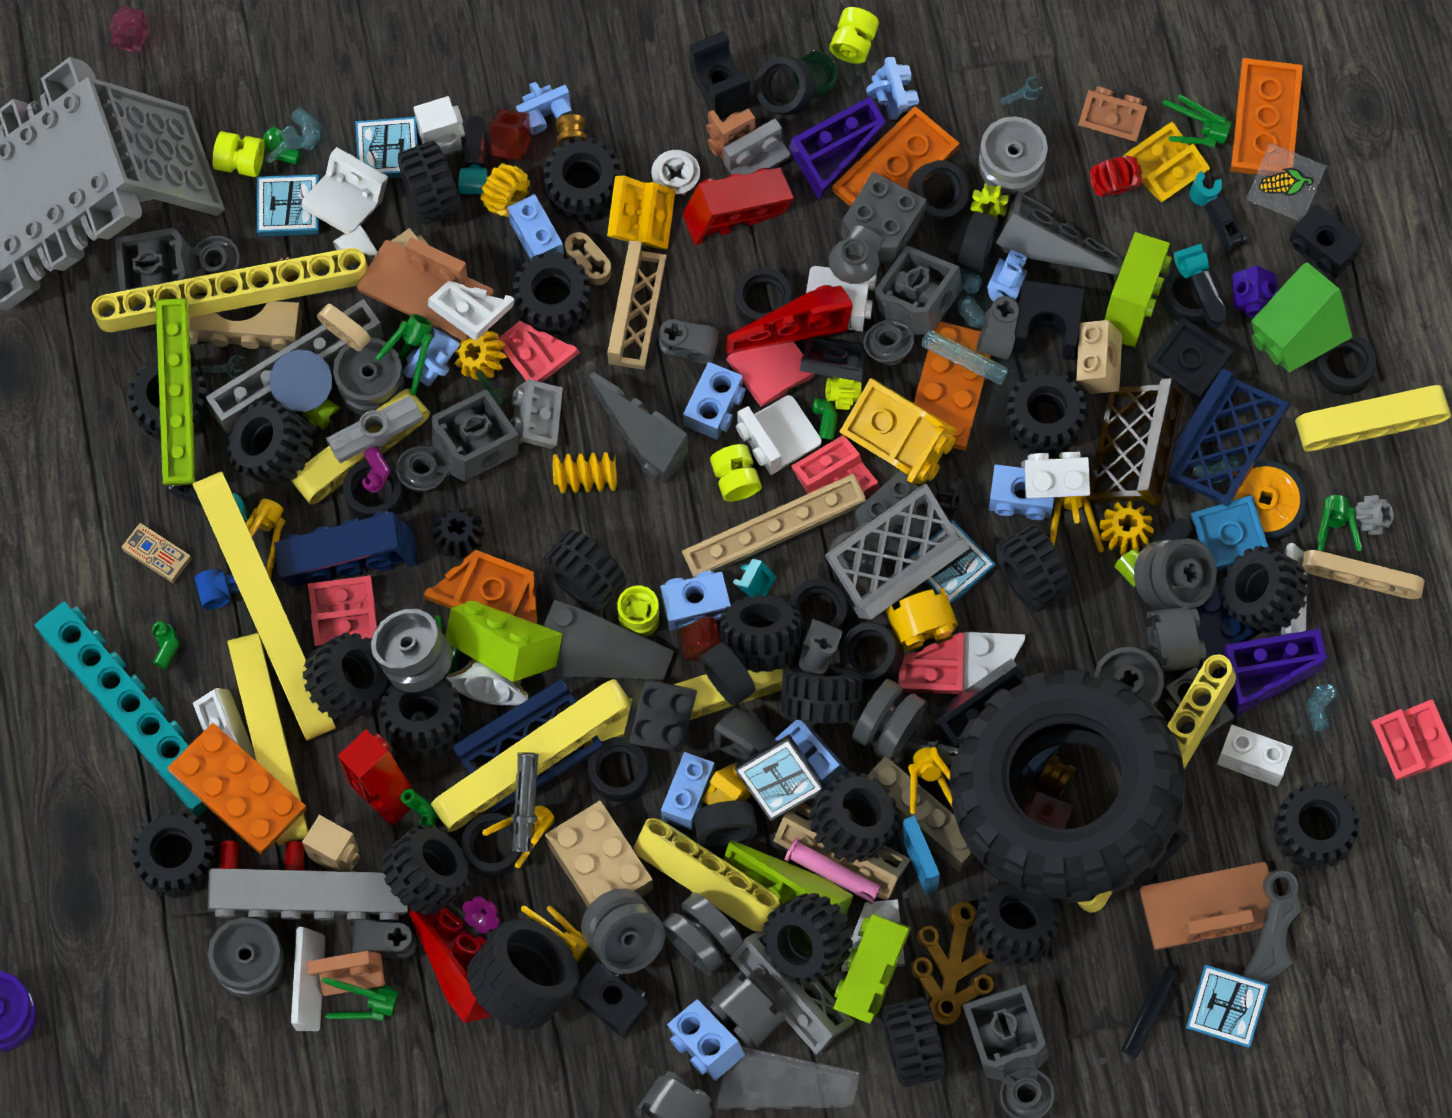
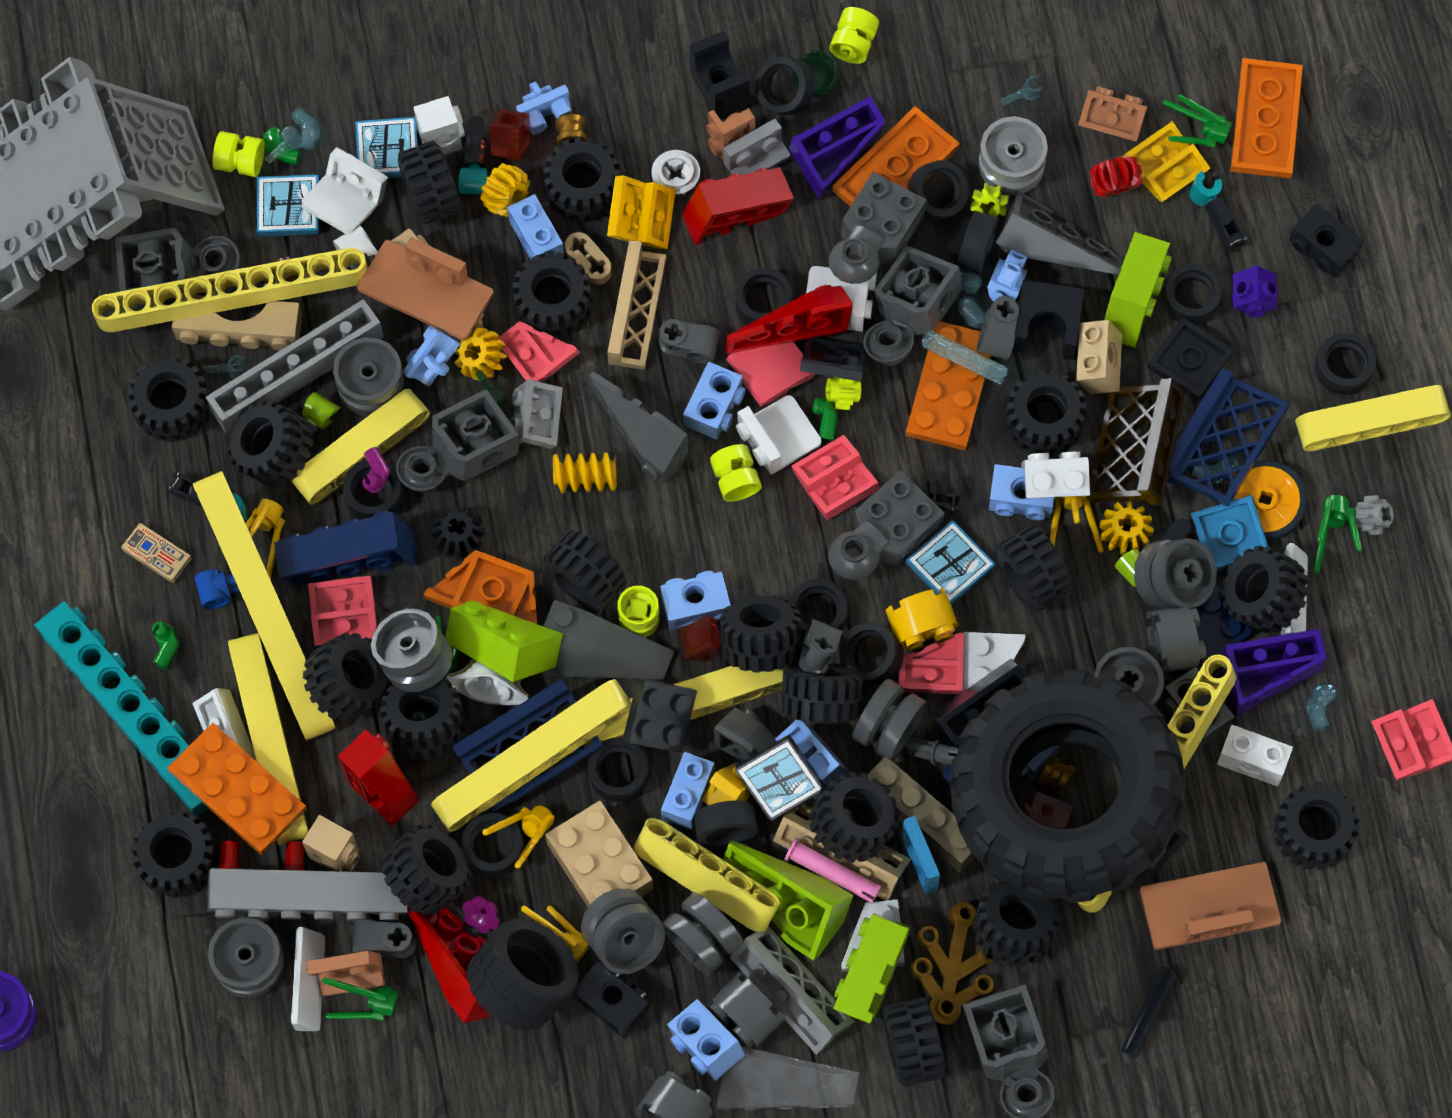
clear pink brick [109,5,149,53] -> none
lime tile [156,298,196,486] -> none
sand blue tile [269,349,332,412] -> none
tan beam [317,304,371,351] -> none
light grey piece [326,395,423,463] -> none
green plant [375,313,433,395] -> none
green arm [400,789,440,827] -> none
white wing [428,281,515,341] -> none
dark grey pin [511,752,539,852] -> none
tan tile [682,473,866,578] -> none
black tyre [699,643,756,706] -> none
teal tile [733,559,776,597] -> none
black tyre [762,893,853,984] -> none
light grey fence [825,484,970,620] -> none
yellow bracket [839,378,957,484] -> none
light blue hips [866,57,919,120] -> none
yellow plant [908,747,952,815] -> none
piece [1174,244,1227,328] -> none
tile [1186,965,1269,1048] -> none
dark grey piece [1241,870,1301,983] -> none
clear tile [1245,143,1327,222] -> none
bright green slope [1251,262,1352,373] -> none
tan beam [1302,550,1425,599] -> none

